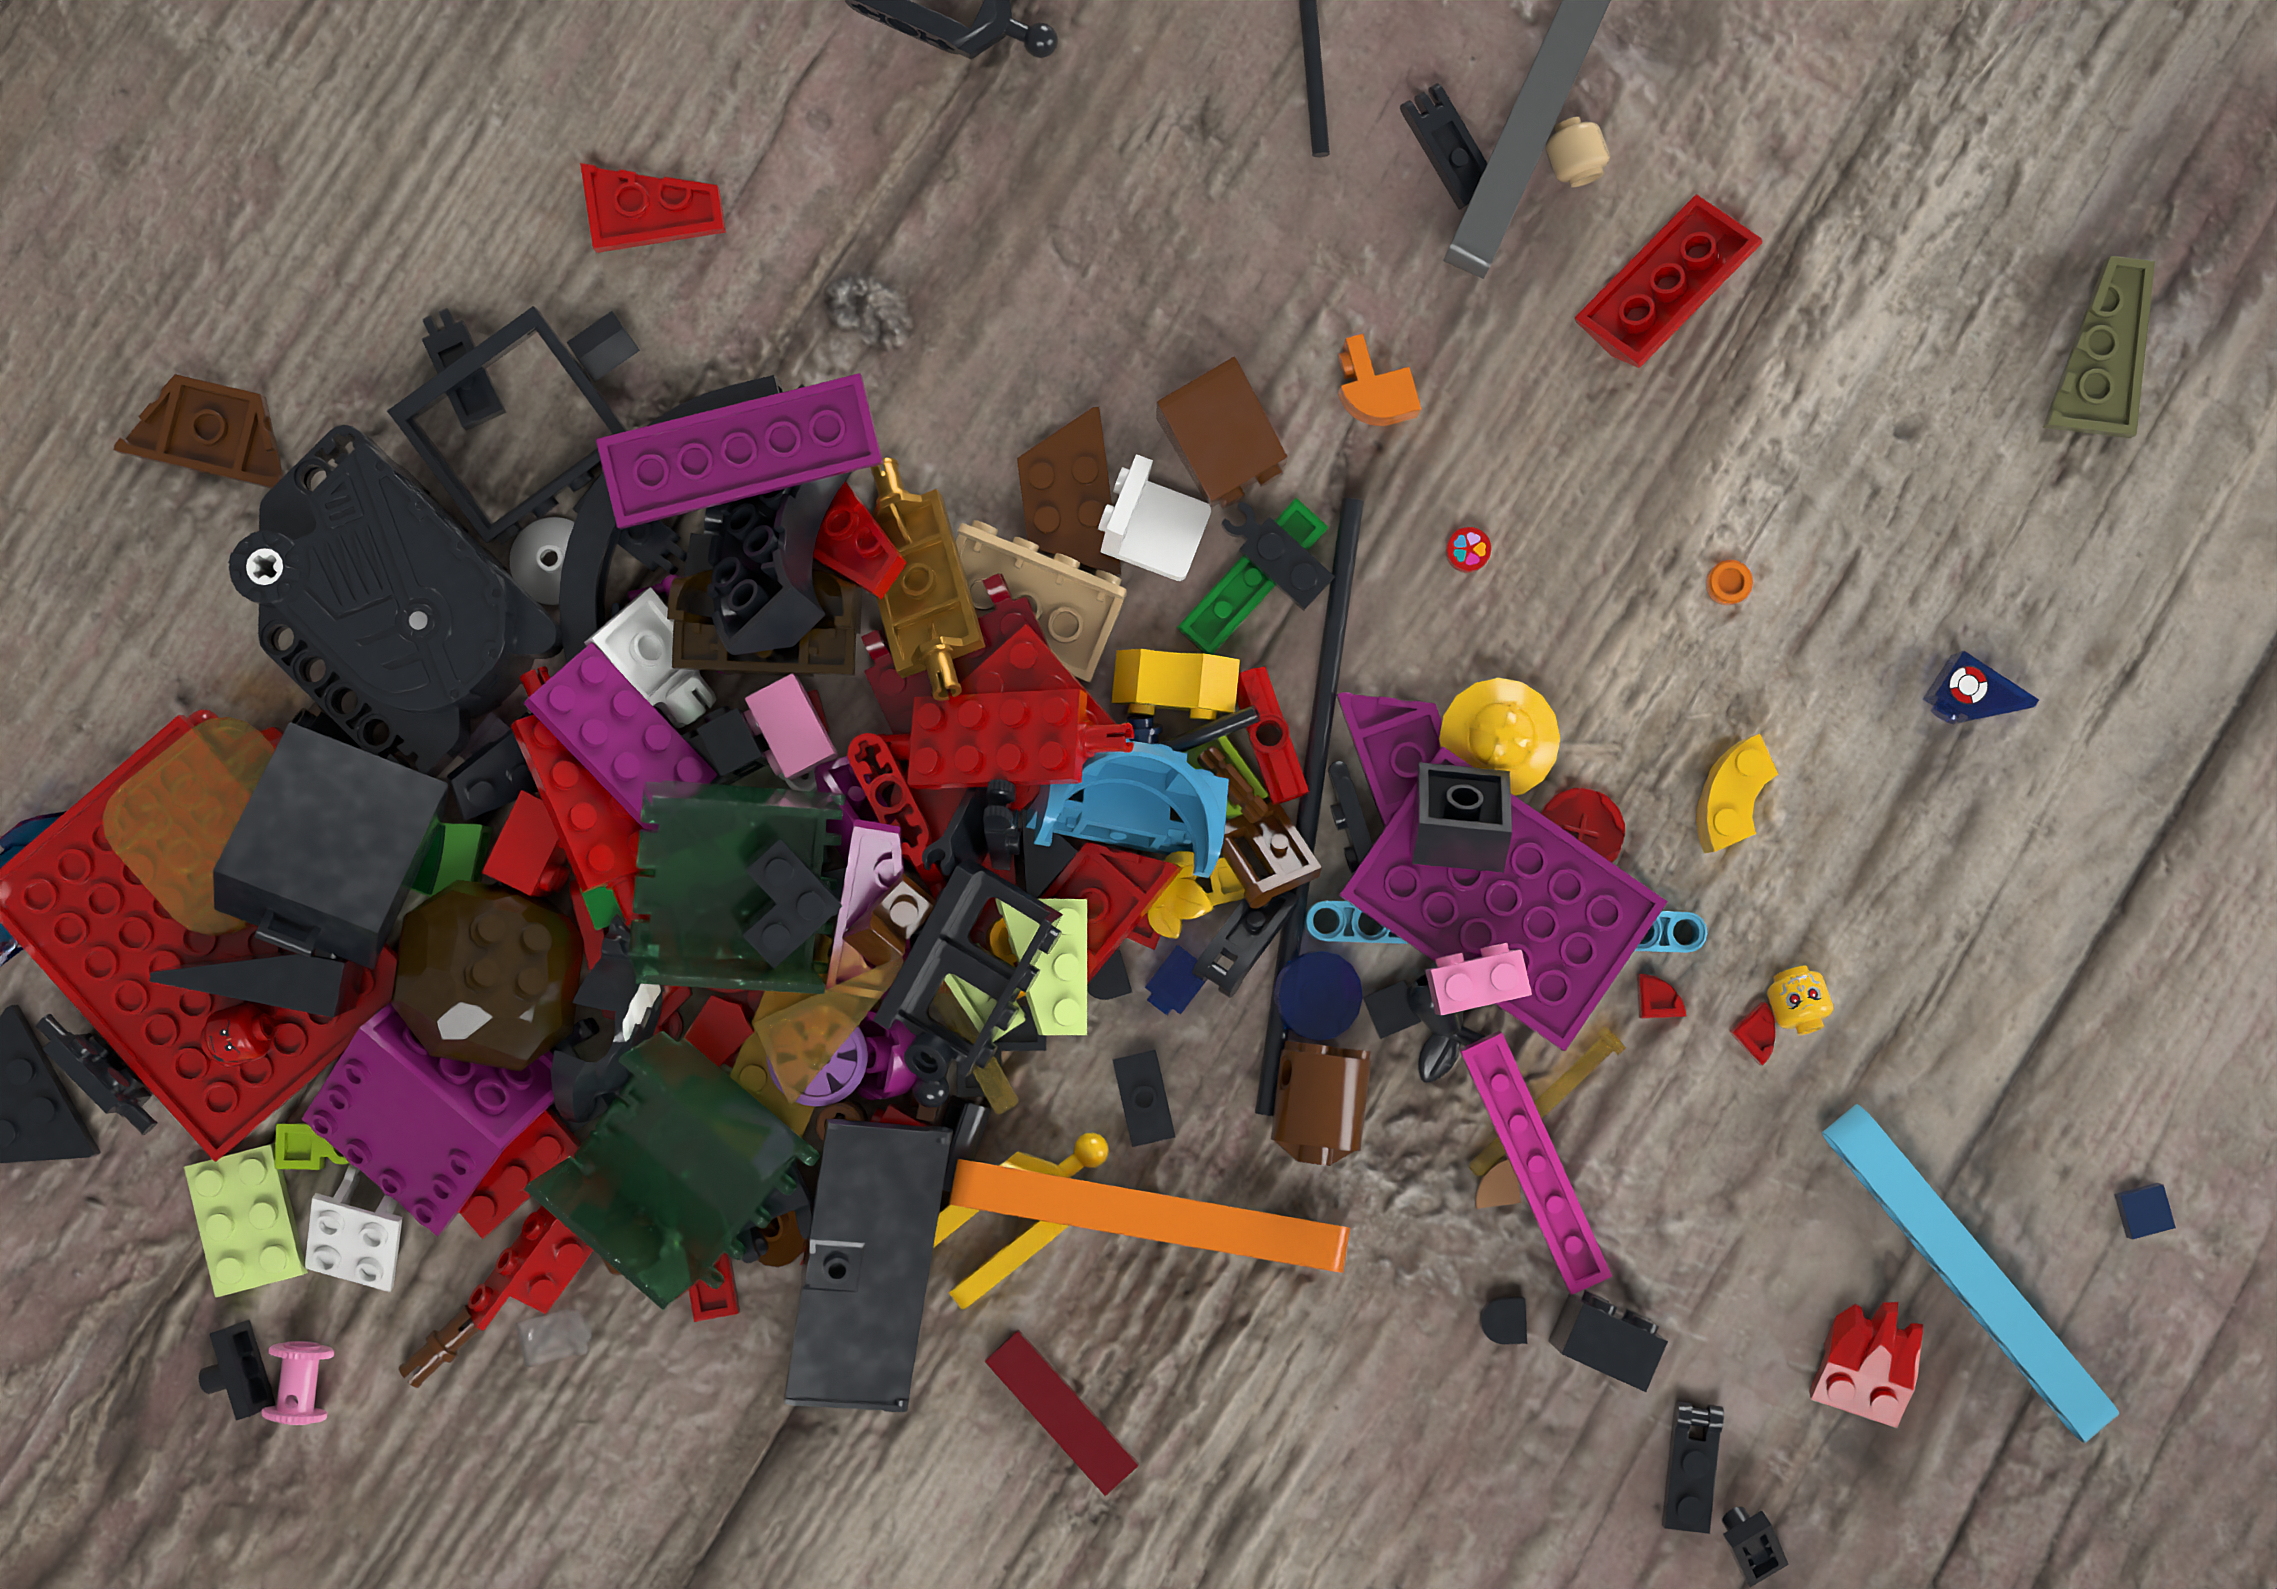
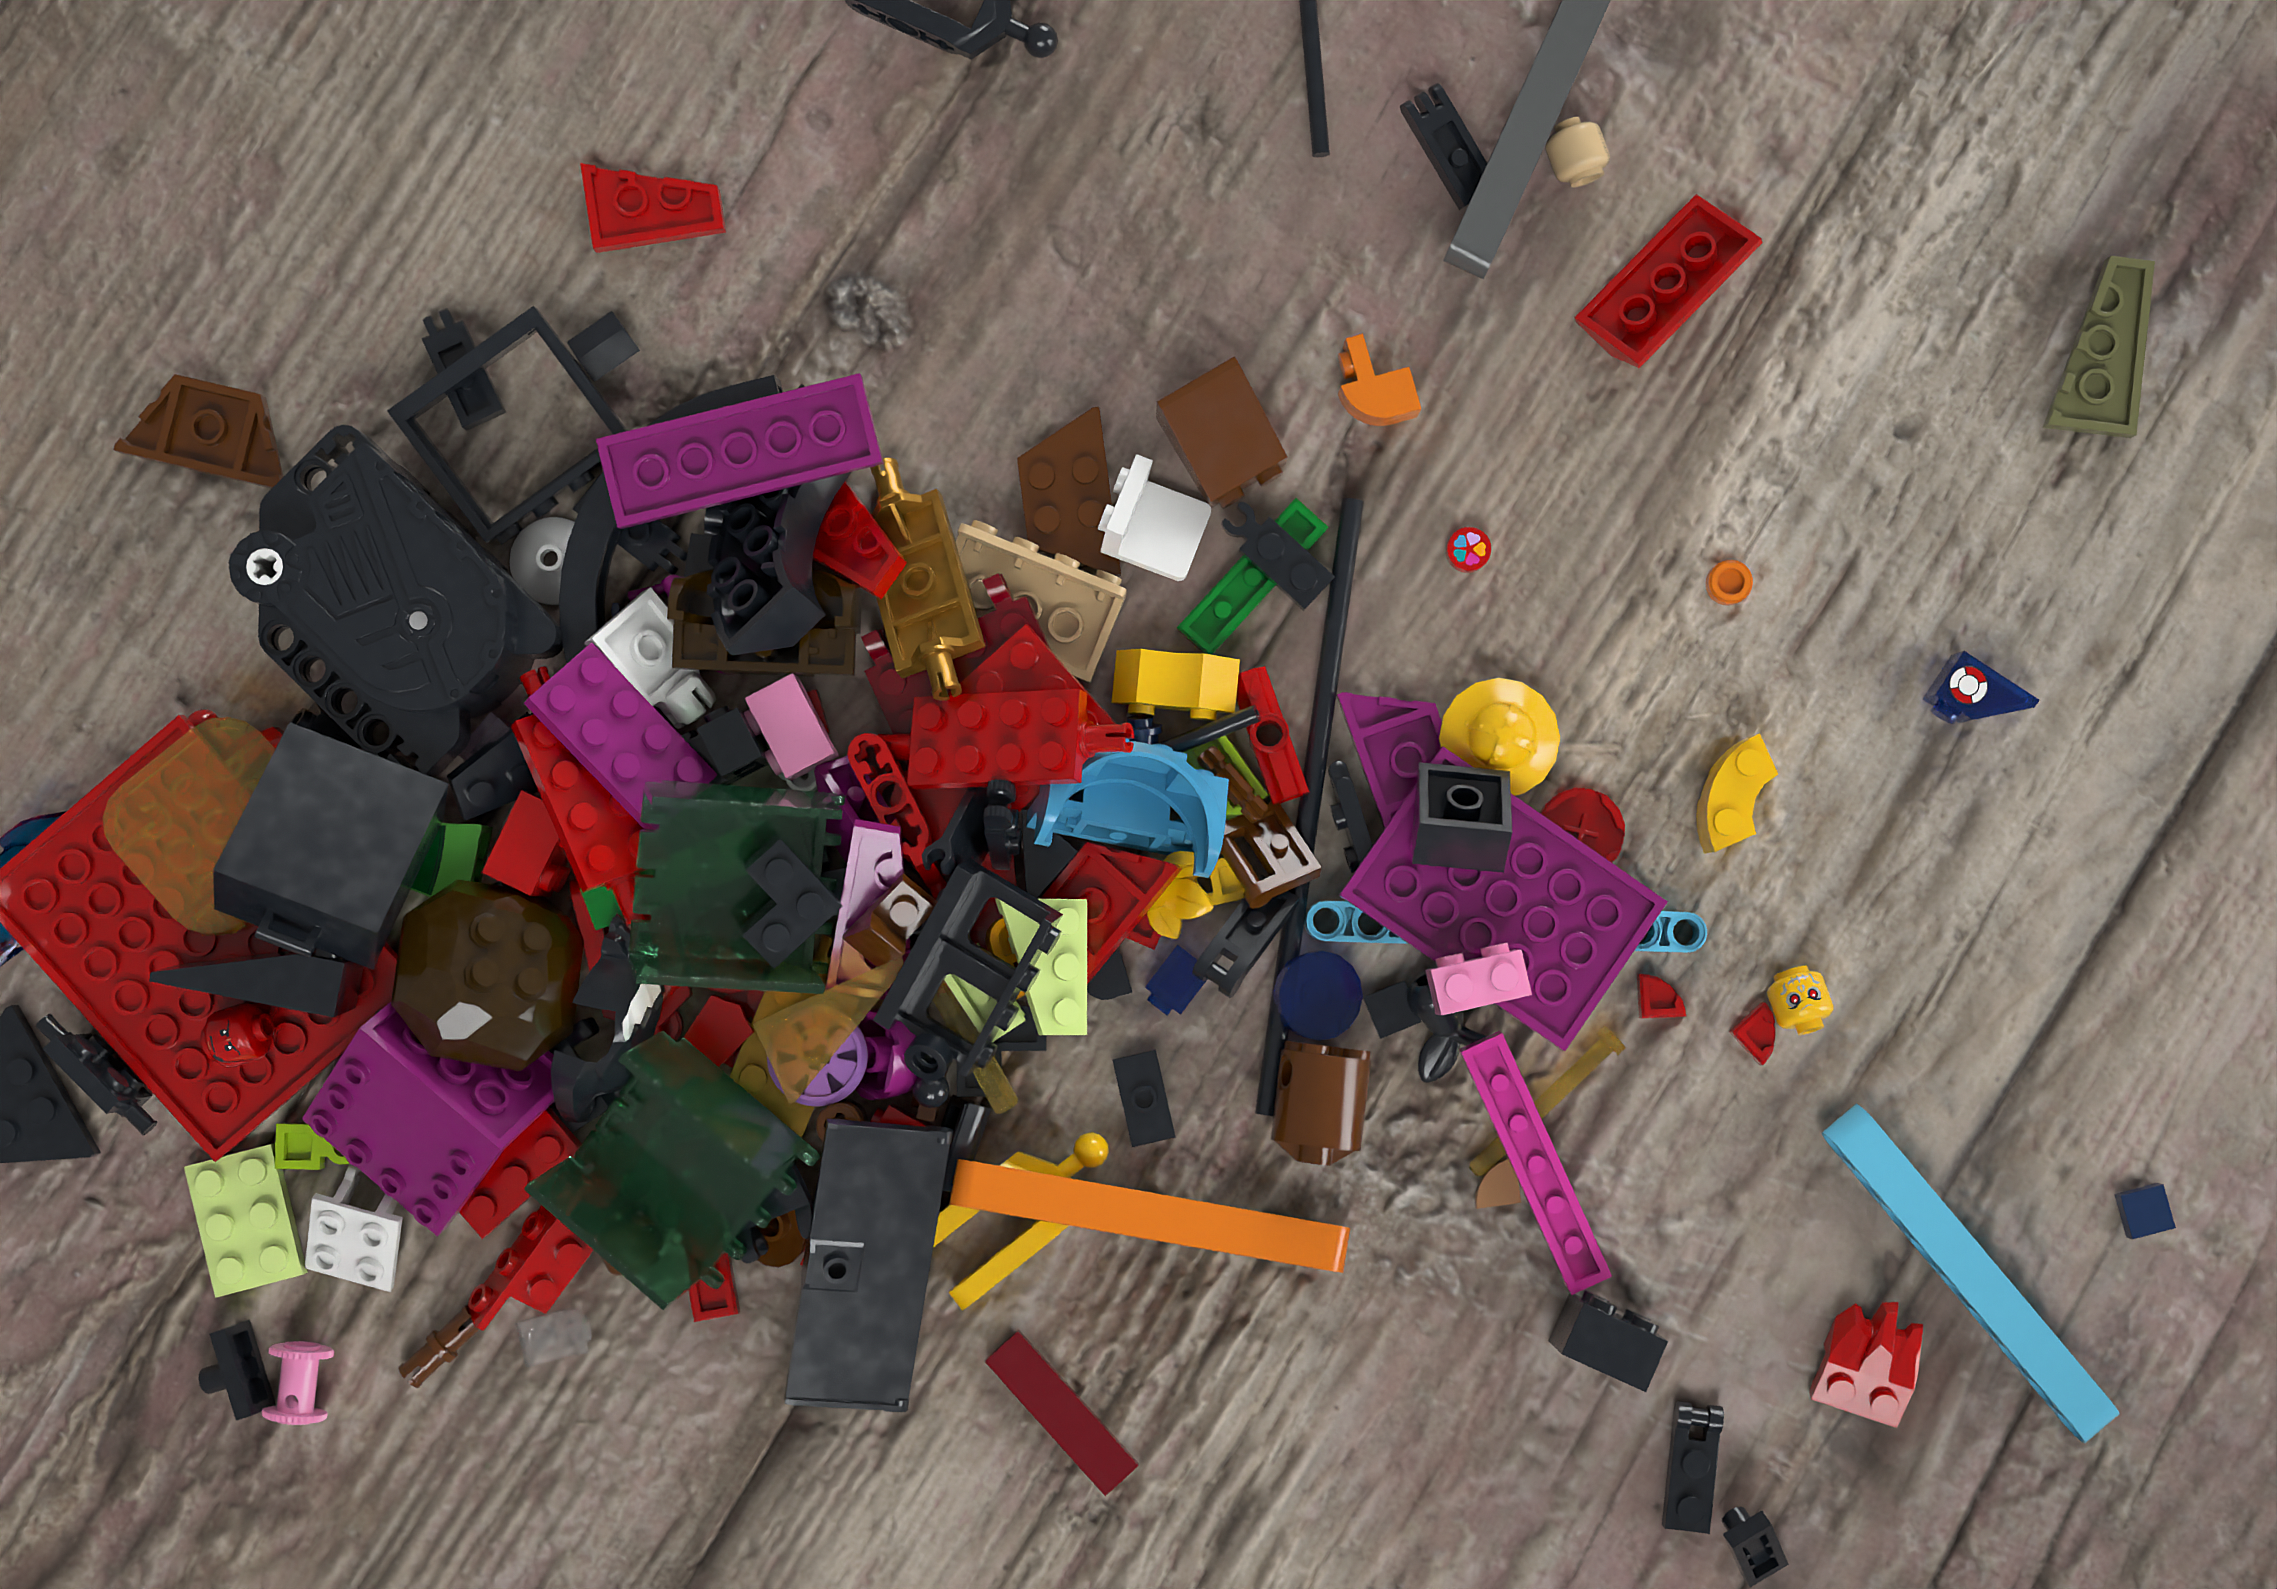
black tile [1480,1296,1528,1345] -> none

